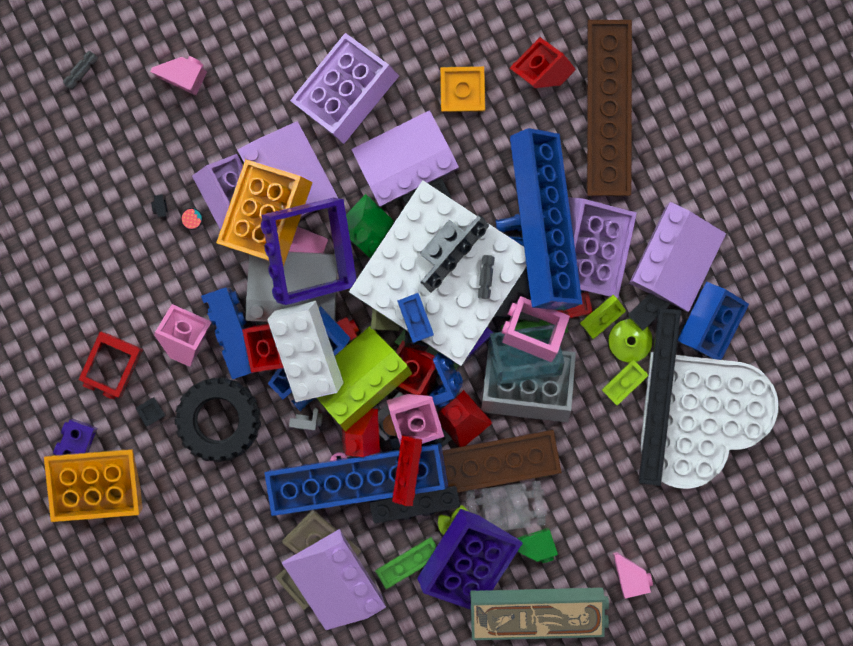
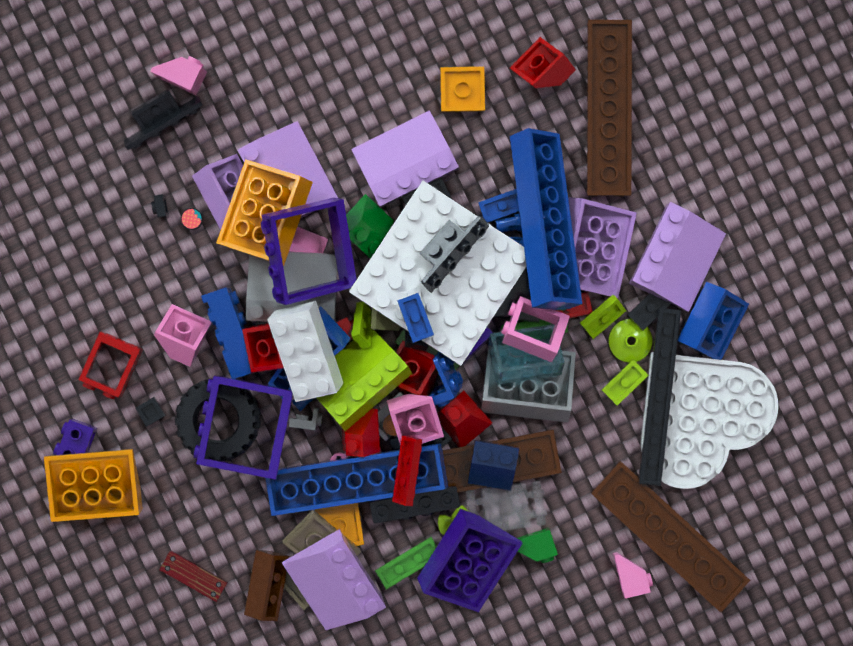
dark grey axle [63,51,98,90] -> none
lavender slope [290,33,399,144] -> none
brick [471,588,609,640] -> none
dark grey axle [478,255,495,299] -> none
none -> black bracket [124,89,203,150]
none -> dark red tile [159,550,228,602]
none -> dark purple window [193,375,293,480]
none -> reddish brown brick [244,550,289,621]
none -> light orange plate [314,503,364,546]
none -> lime plate [351,301,373,349]
none -> dark blue slope [468,440,519,491]
none -> blue plate [478,189,519,223]
none -> reddish brown plate [591,461,751,612]

